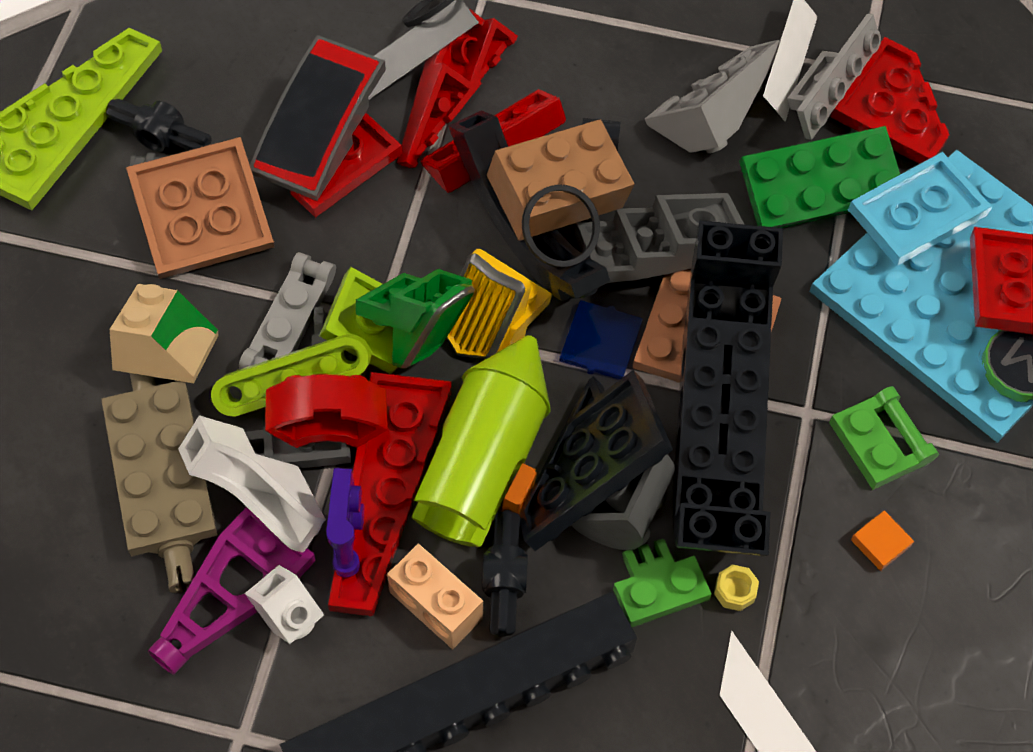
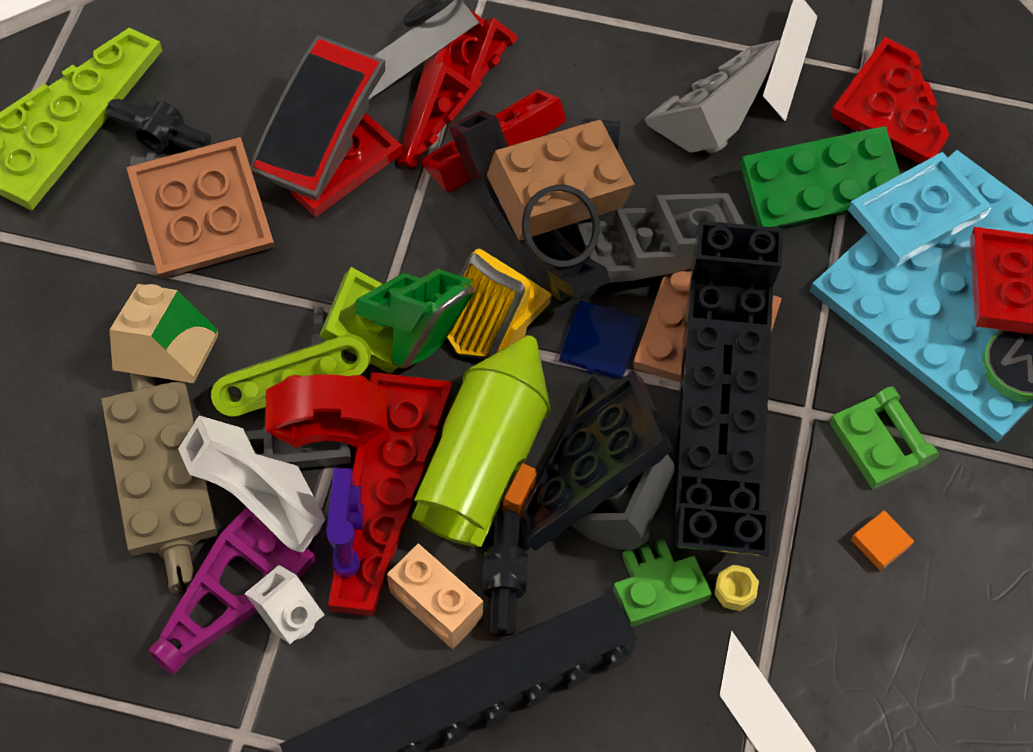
light grey plate [239,252,336,370] -> none
light grey bracket [788,14,881,140] -> none

